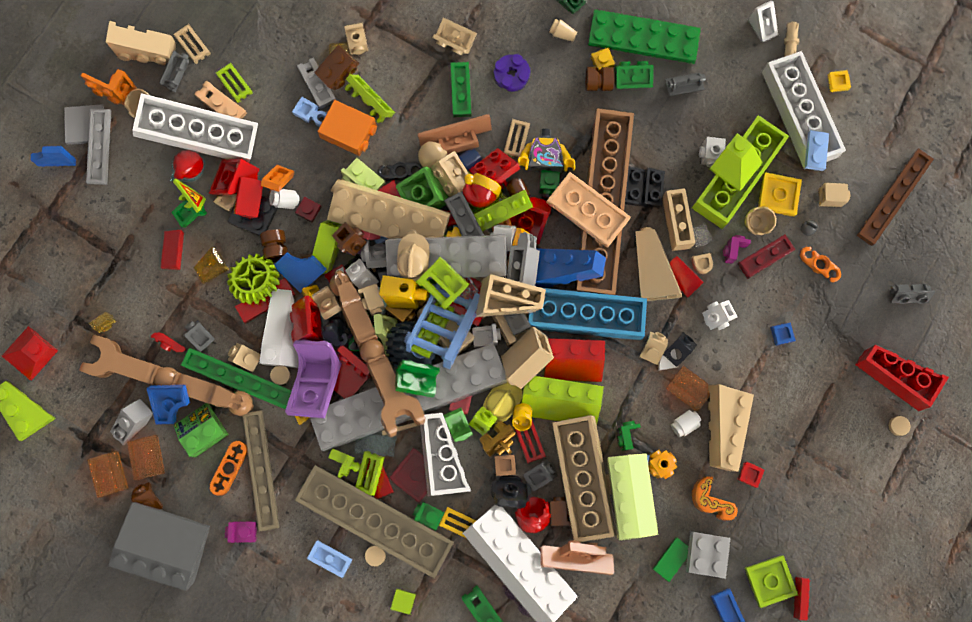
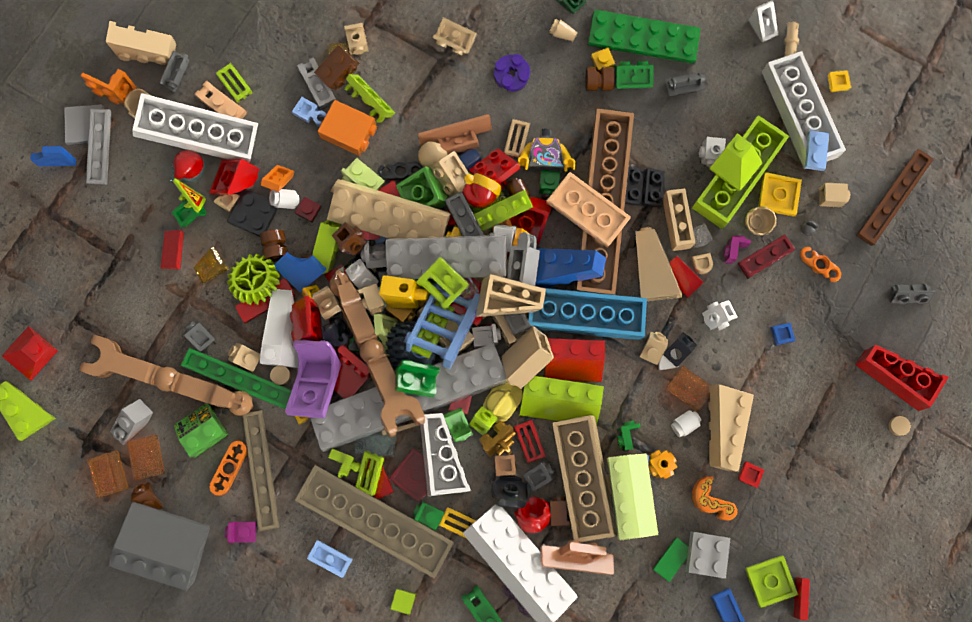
clear yellow plate [89,312,116,332] -> none
blue tile [147,384,190,424] -> none
red piece [151,332,186,352] -> none
tan tile [174,24,211,64] -> none
red slope [234,177,263,219] -> none
tan tile [365,545,386,566] -> none
tan piece [397,233,430,281] -> none
green plate [451,62,471,117] -> none
yellow wheel [512,403,533,431] -> none

